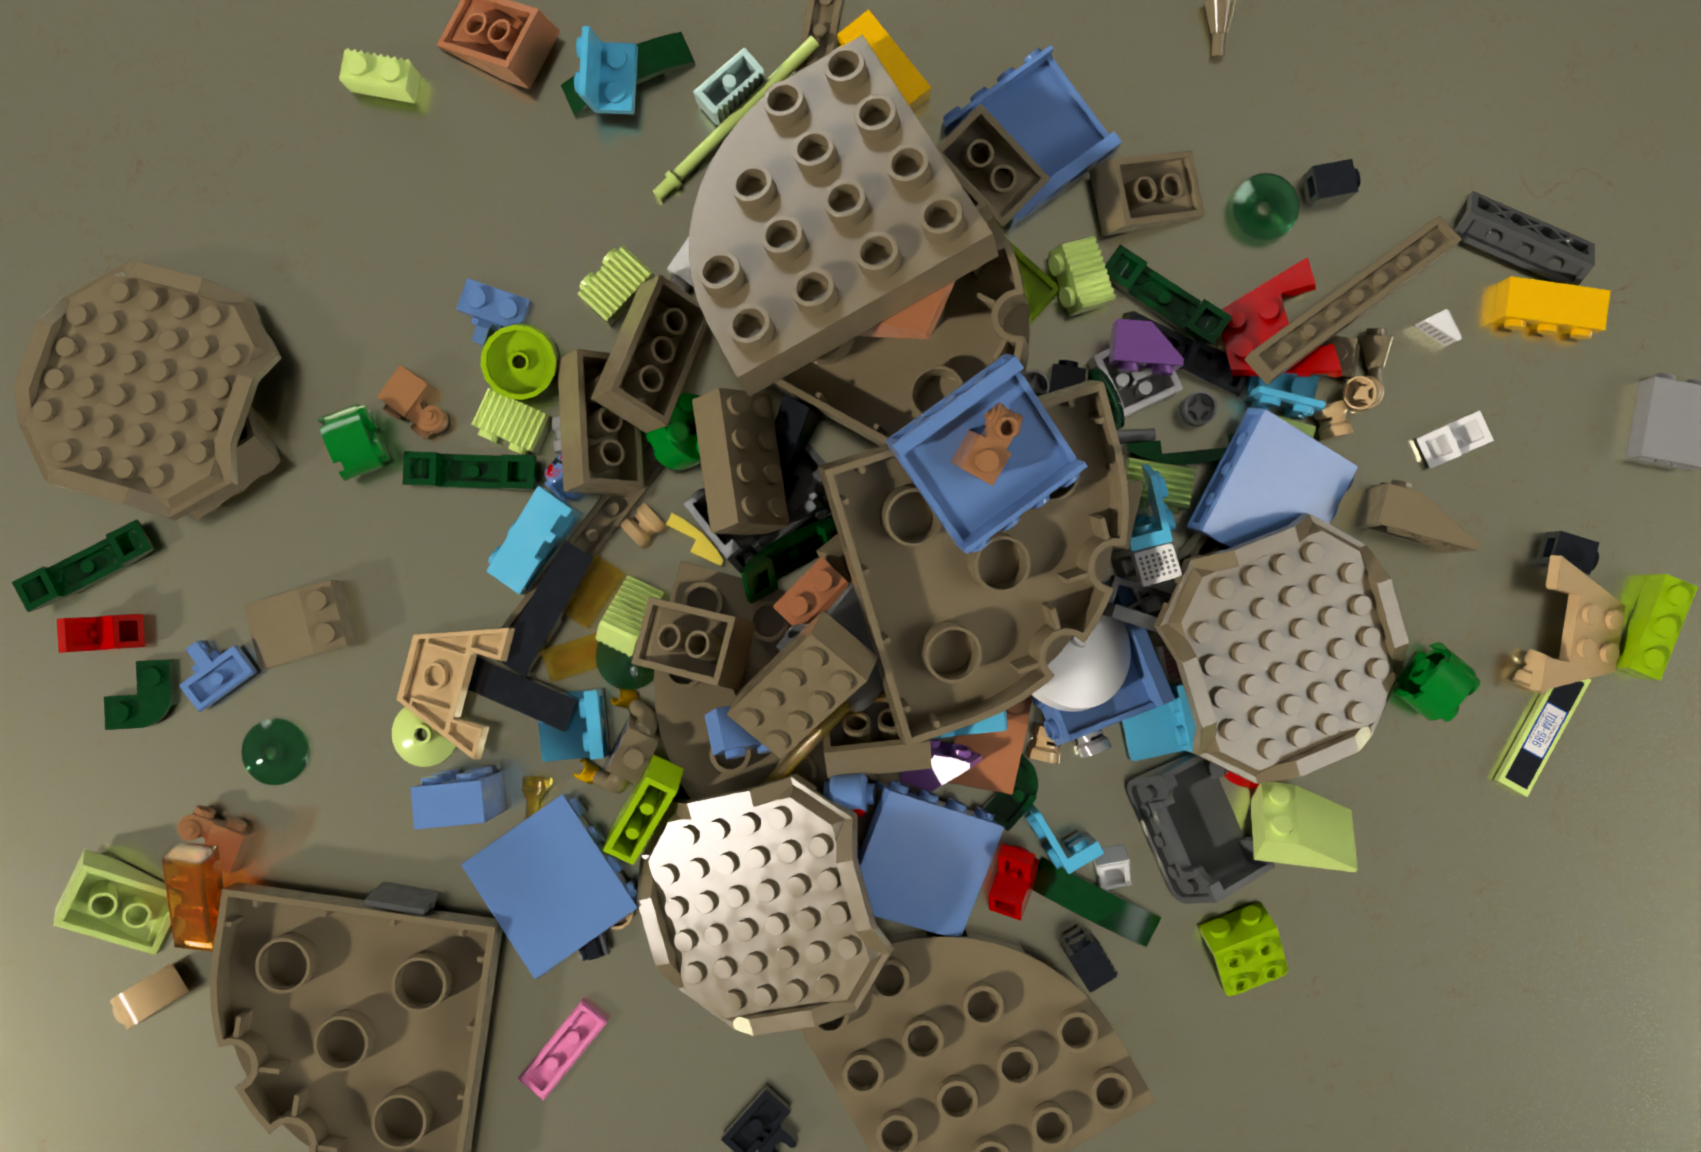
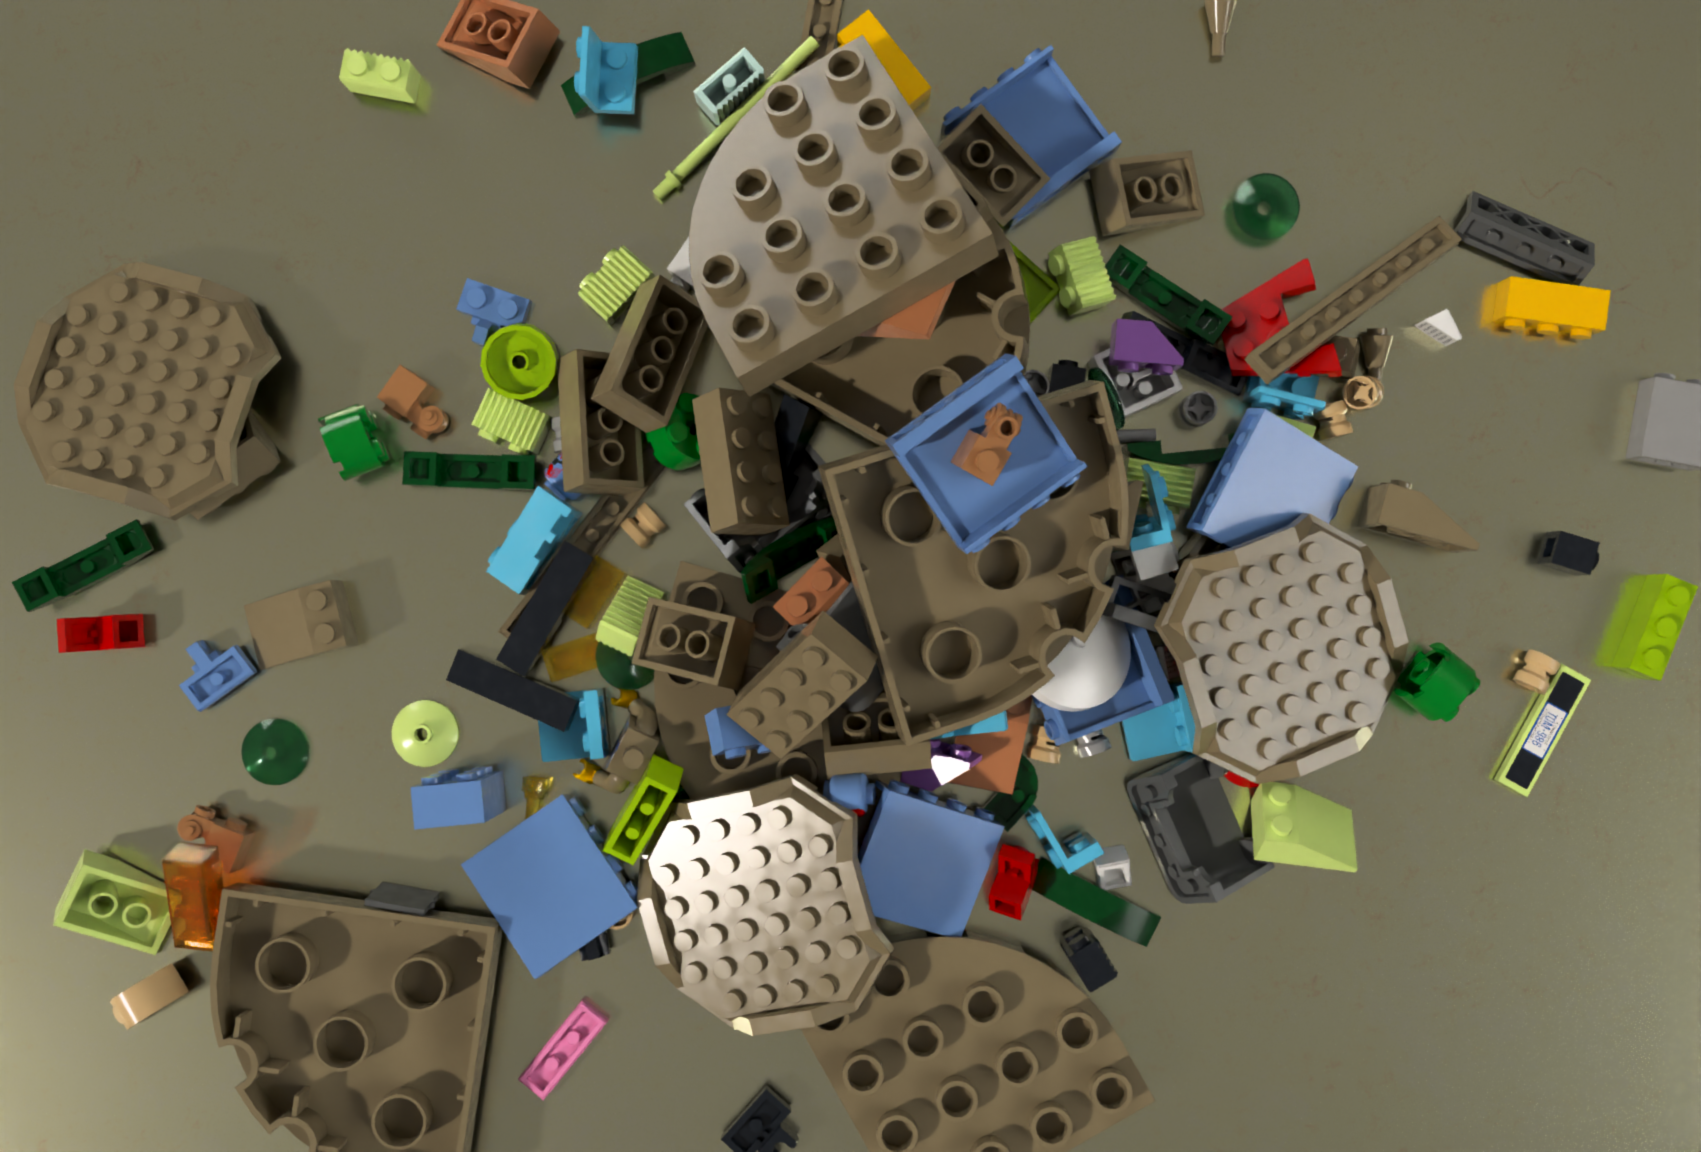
dark green plate [104,659,176,730] -> none
tan wing [396,628,515,760] -> none
light yellow slope [666,513,726,567] -> none
clear yellow piece [760,701,850,785] -> none
white slope [1132,543,1182,587] -> none
lime bracket [1199,901,1288,997] -> none
black brick [1304,159,1361,207] -> none
white slope [1416,410,1494,469] -> none
tan wing [1530,555,1626,691] -> none

